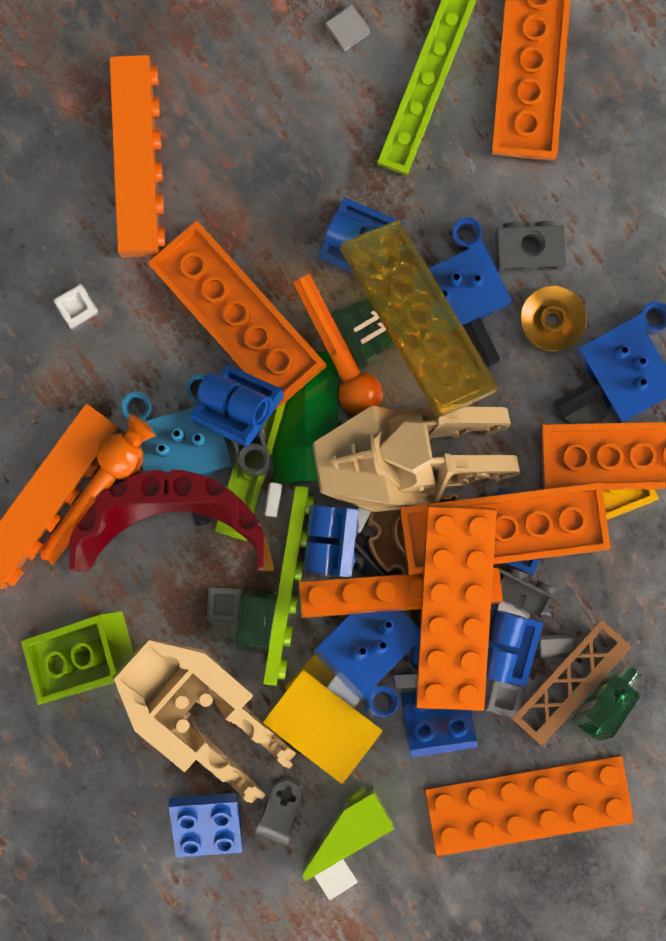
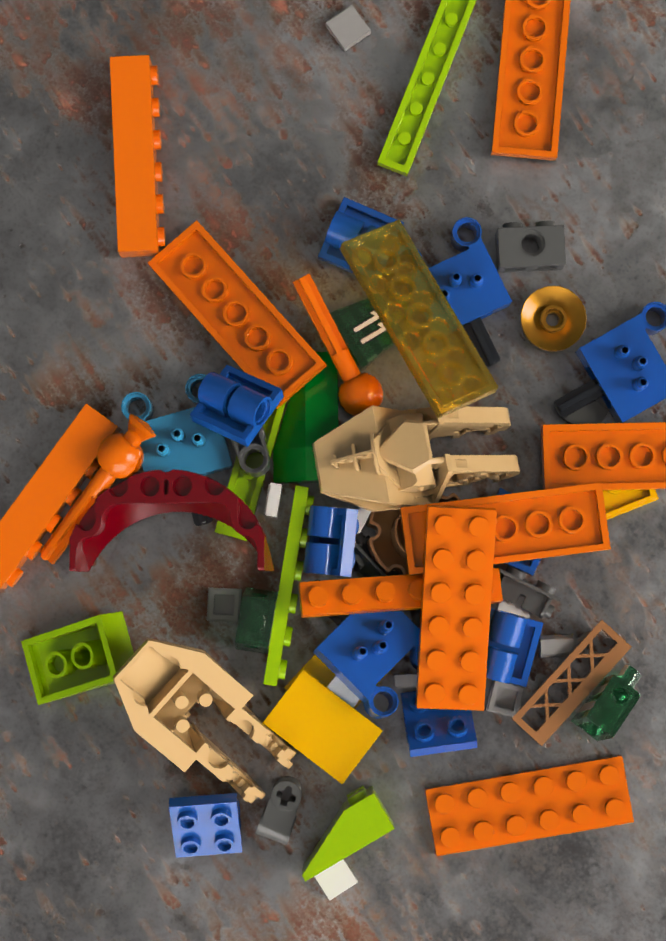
white tile [53,284,99,329] -> none

